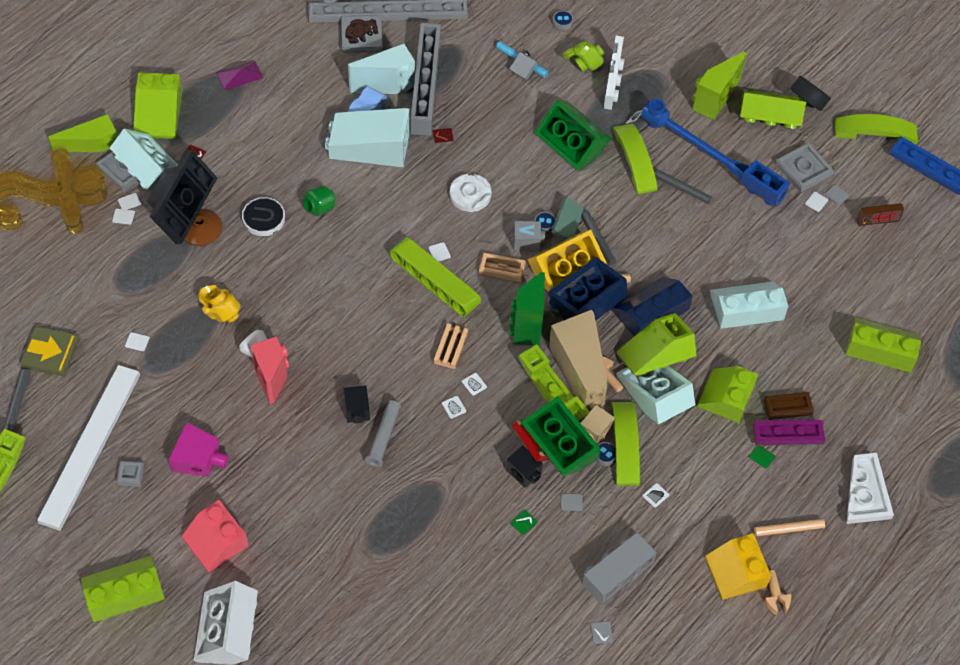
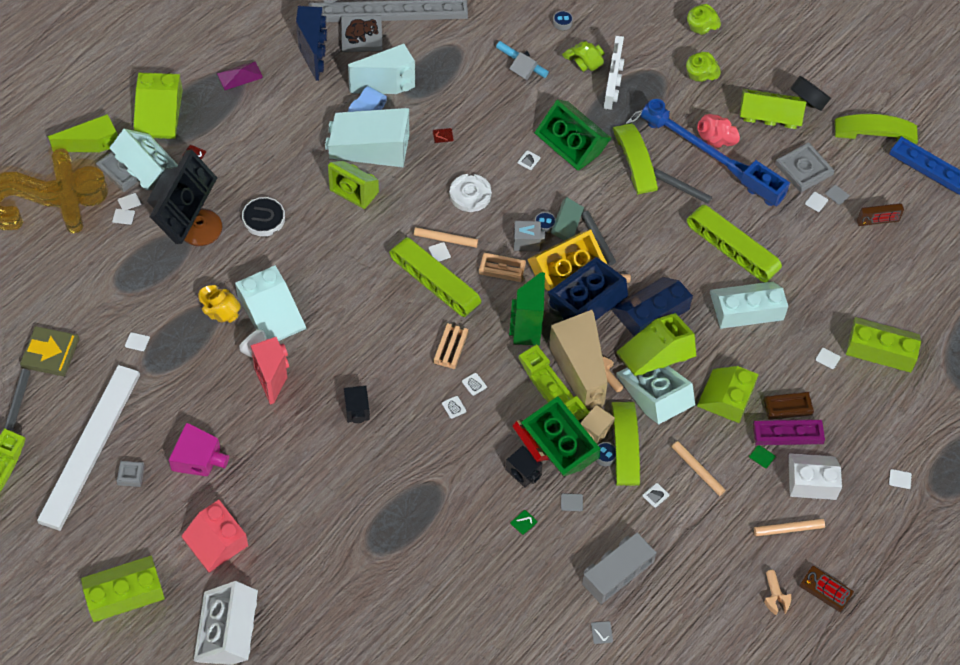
green head [303,185,336,216] -> none
light grey pin [365,400,401,467] -> none
light grey brick [411,23,441,136] -> none
lime slope [692,51,747,120] -> none
yellow slope [705,533,771,600] -> none
white wing [846,453,894,524] -> none
none -> light aqua slope [235,266,306,341]
none -> dark blue slope [296,6,327,81]
none -> lime slope [328,161,379,209]
none -> light nougat bar [414,227,478,248]
none -> white sticker [517,150,540,170]
none -> light nougat bar [672,441,726,496]
none -> lime head [686,52,721,82]
none -> lime head [687,4,721,35]
none -> lime beam [687,205,782,282]
none -> coral head [697,114,740,148]
none -> white slope [789,453,842,500]
none -> tile [799,566,854,613]
none -> white sticker [816,348,841,369]
none -> white sticker [889,469,912,489]

